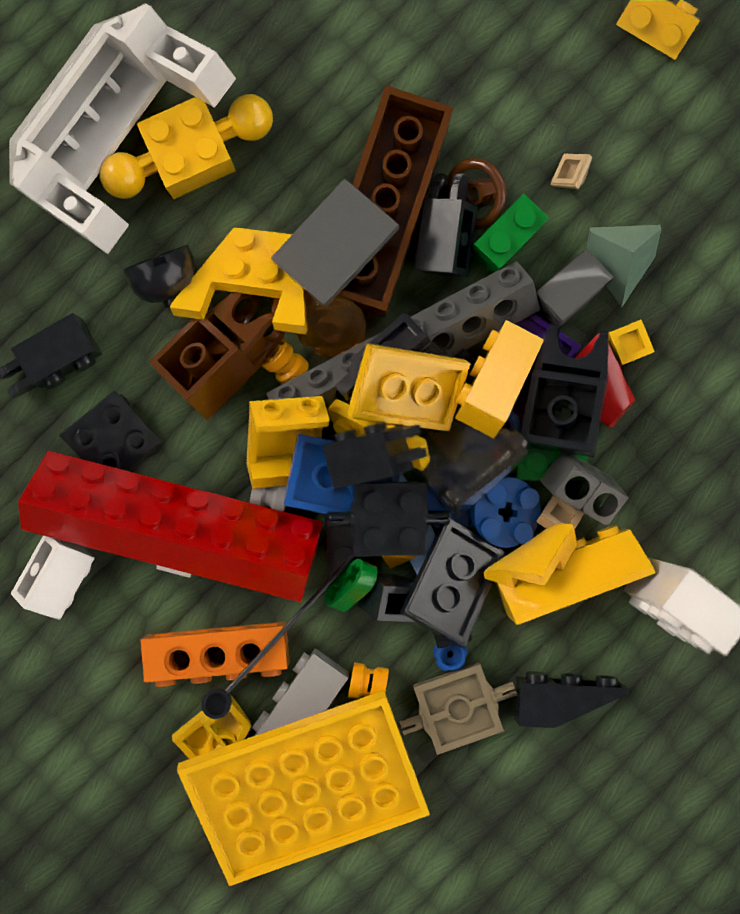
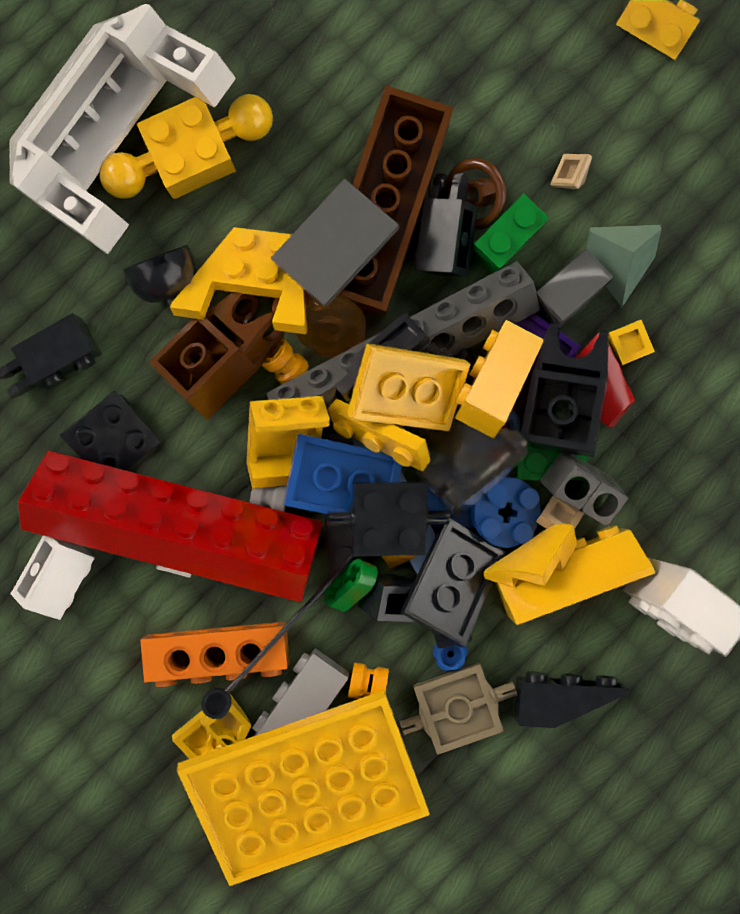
black hinge [322,421,428,489] -> none

